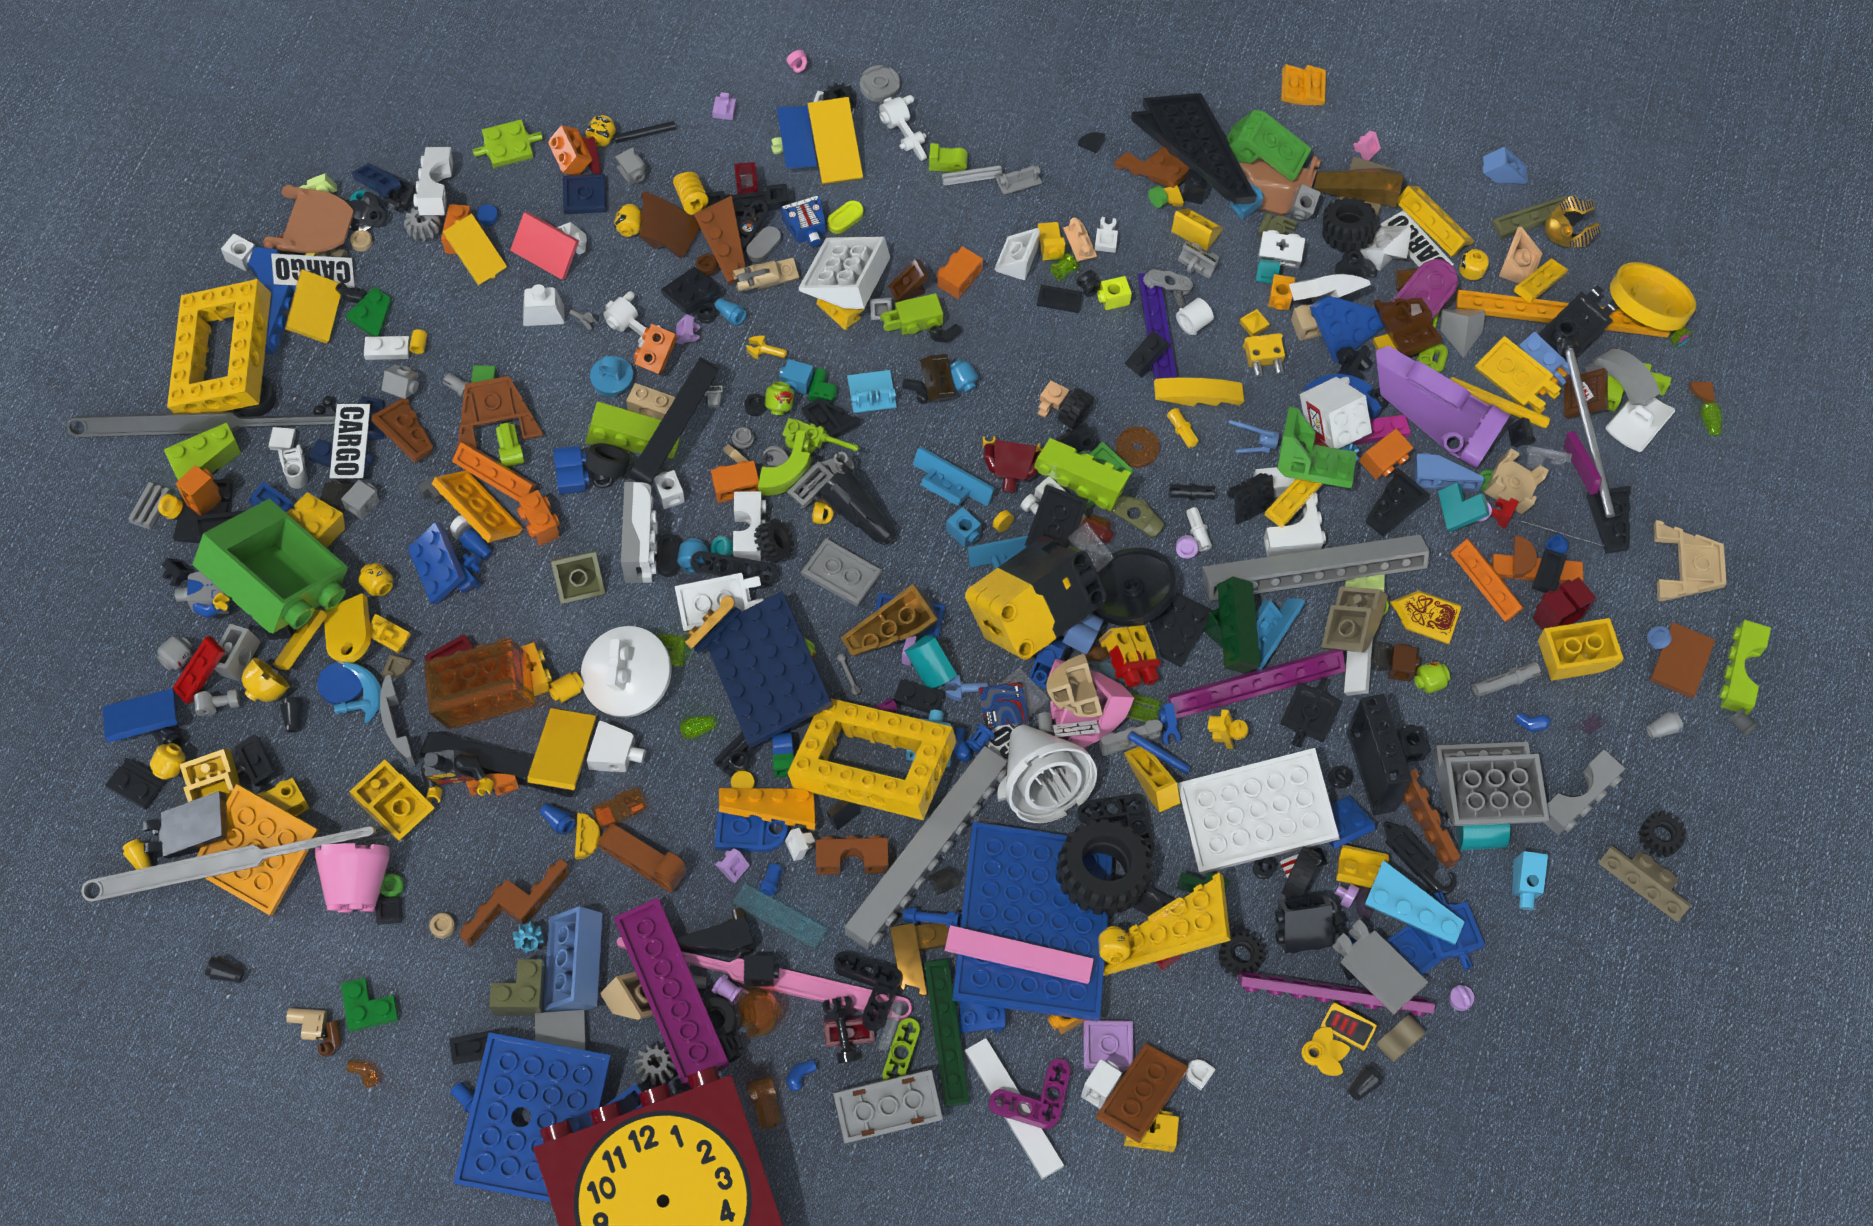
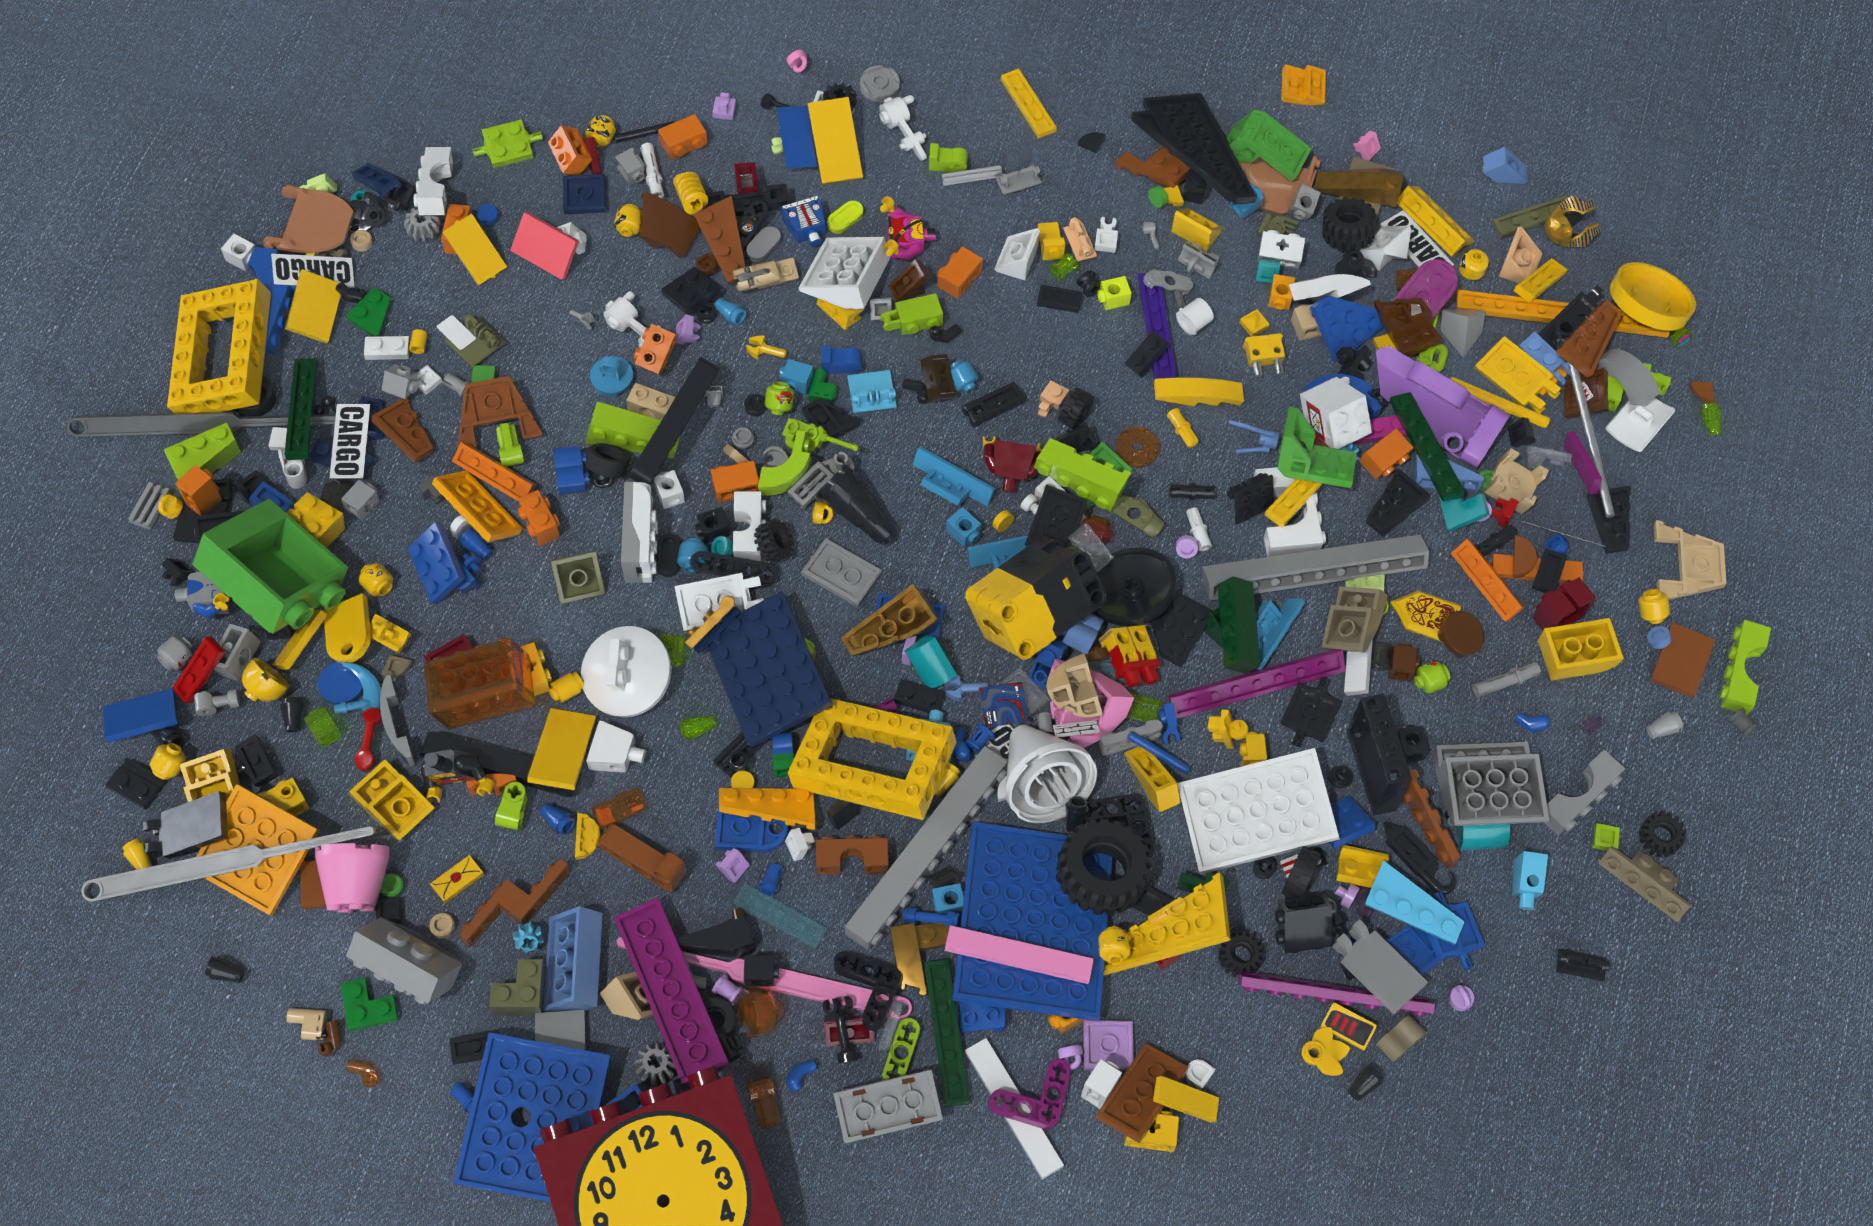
white torso [523,284,564,326] -> none
light grey hinge [837,653,861,695] -> none
none -> black tile [234,470,270,505]
none -> dark green plate [284,358,318,460]
none -> dark orange tile [300,860,327,910]
none -> clear neon green brick [304,707,342,749]
none -> light grey piece [346,917,462,1004]
none -> red bar [354,707,382,772]
none -> white tile [417,365,442,395]
none -> yellow tile [430,855,484,904]
none -> white sticker [437,315,476,350]
none -> olive hinge [444,314,506,368]
none -> lime piece [495,782,528,831]
none -> white pin [640,143,664,198]
none -> orange brick [658,114,707,160]
none -> black brick [694,507,730,544]
none -> black hand [760,93,790,110]
none -> blue leg [822,345,862,373]
none -> torso [880,196,936,261]
none -> dark azure brick [932,883,964,914]
none -> yellow cone [934,762,961,798]
none -> black plate [961,382,1025,428]
none -> yellow tile [1001,68,1057,139]
none -> lavender tile [1058,1045,1083,1069]
none -> black cone [1065,797,1089,832]
none -> light grey hand [1142,222,1160,250]
none -> yellow tile [1153,1076,1219,1123]
none -> yellow brick [1239,732,1267,767]
none -> dark green plate [1389,392,1465,502]
none -> reddish brown tile [1438,611,1484,658]
none -> black axle [1475,525,1517,557]
none -> dark orange wing [1555,300,1623,378]
none -> black hinge [1556,949,1610,982]
none -> lime plate [1592,823,1620,851]
none -> yellow head [1638,589,1670,624]

